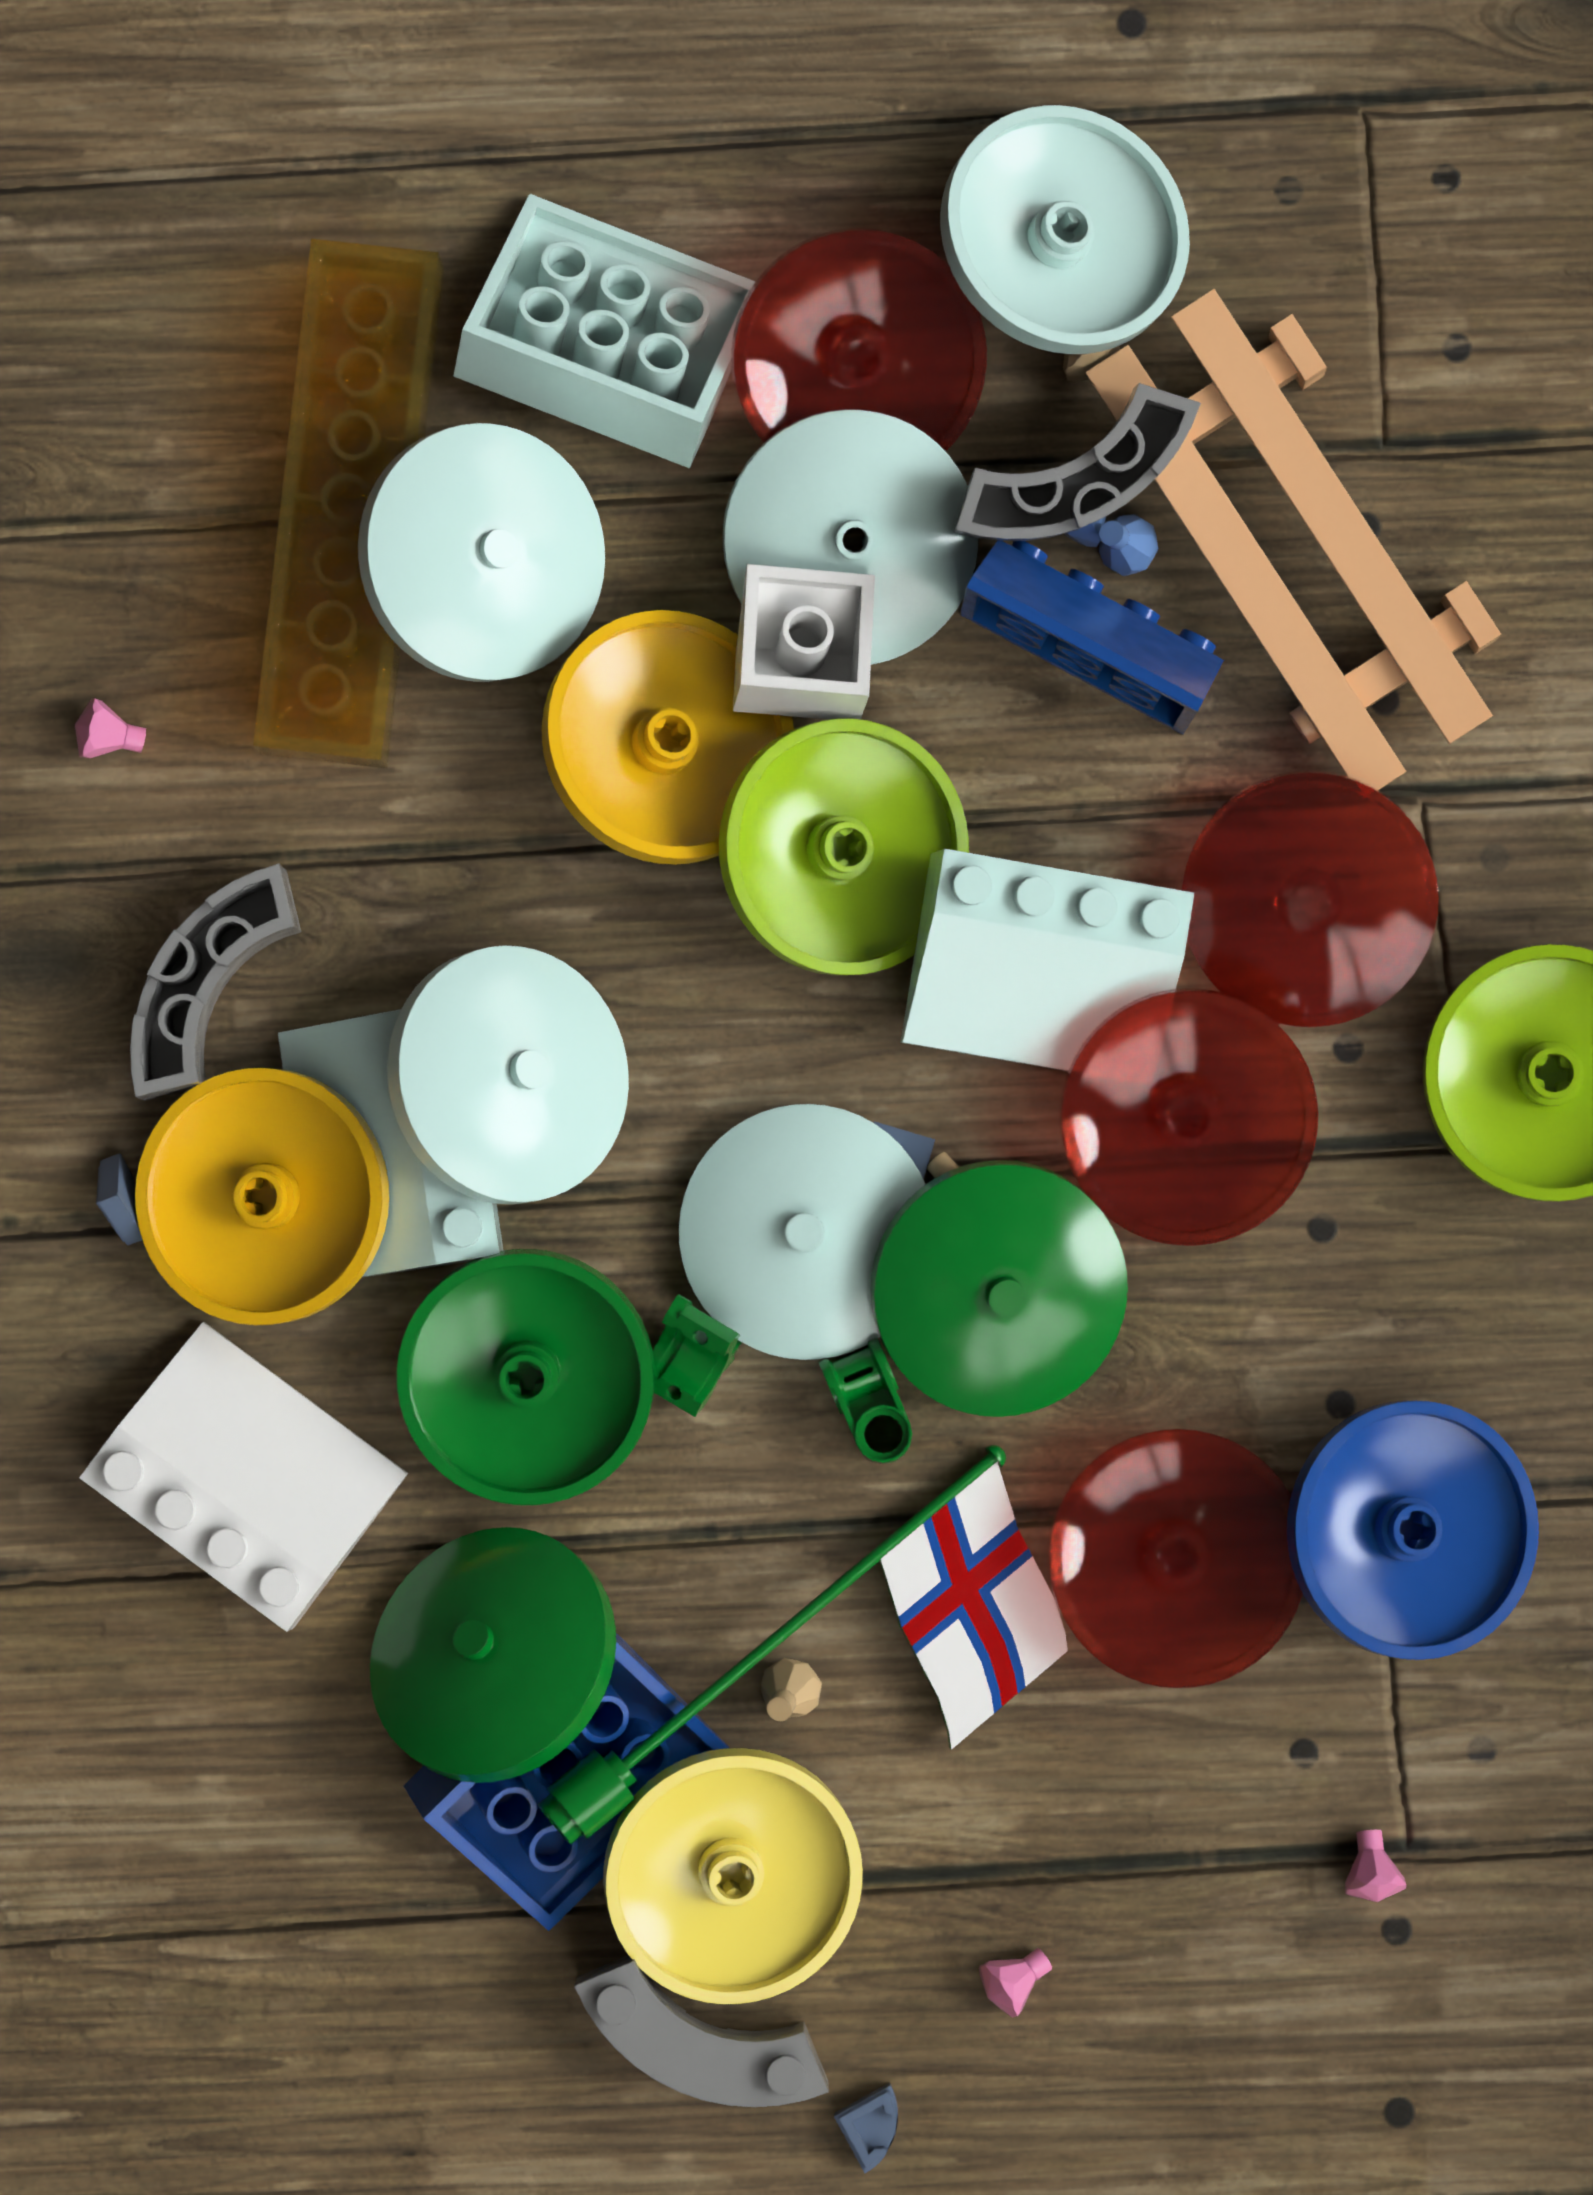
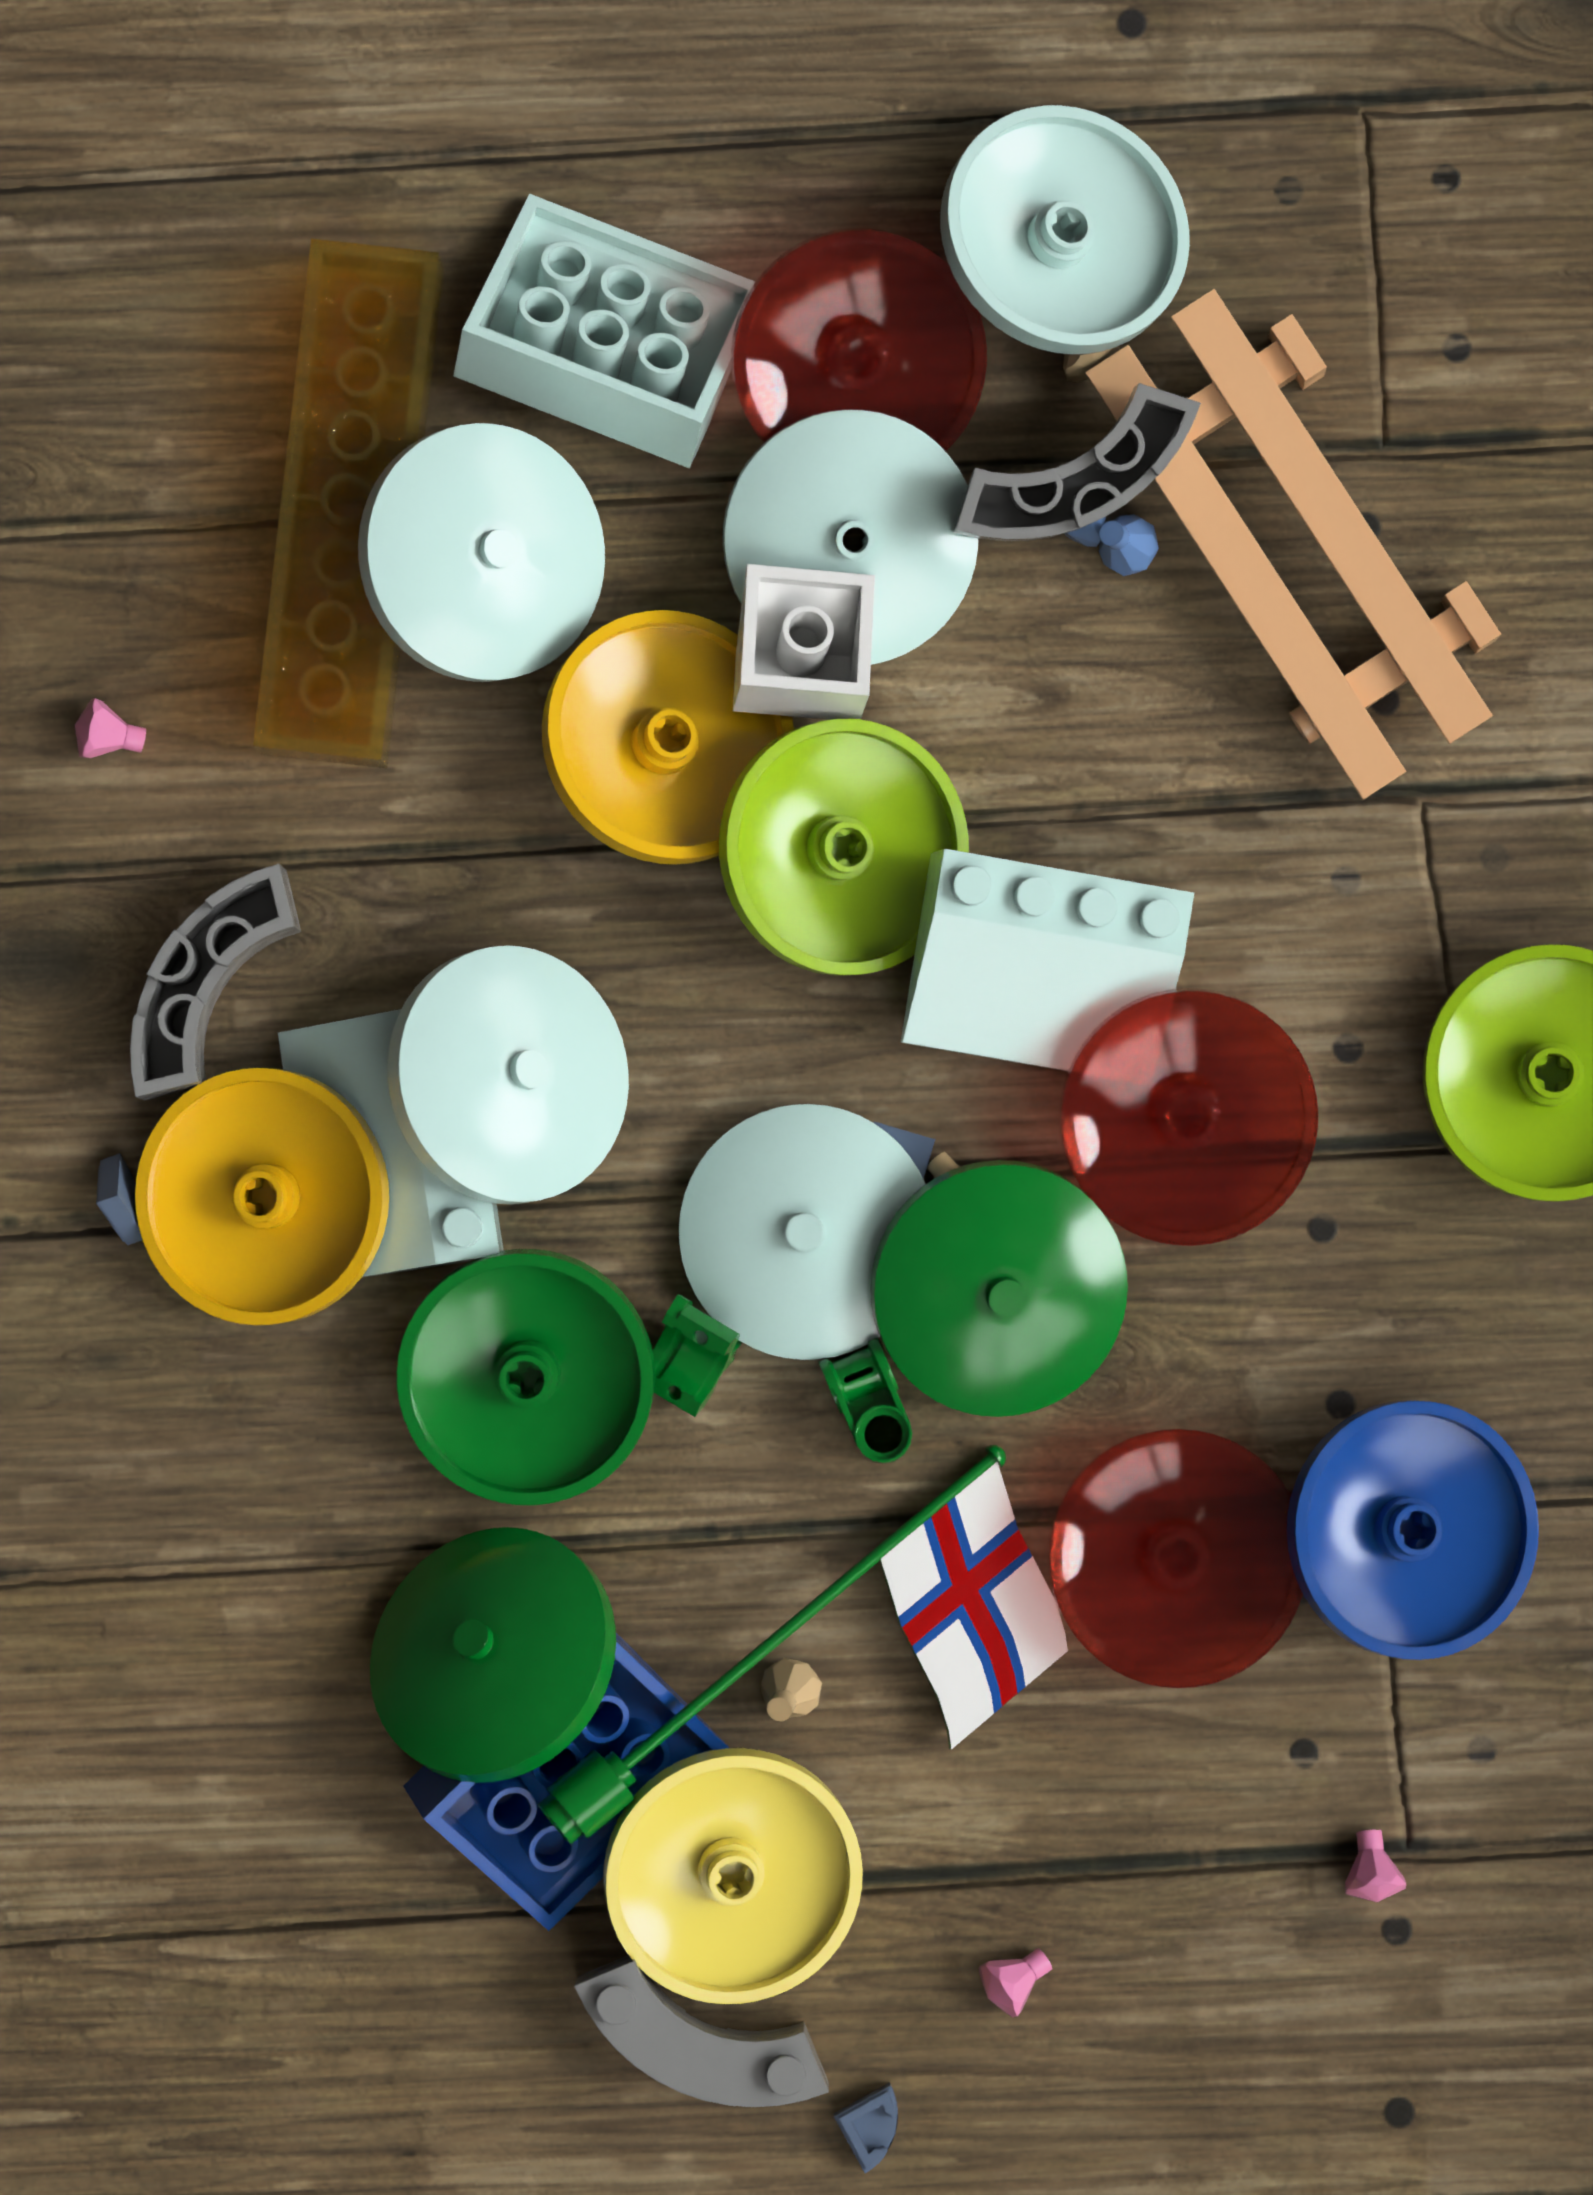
white slope [79,1322,408,1632] -> none
blue slope [960,540,1224,735] -> none
clear red dish [1182,770,1439,1027] -> none

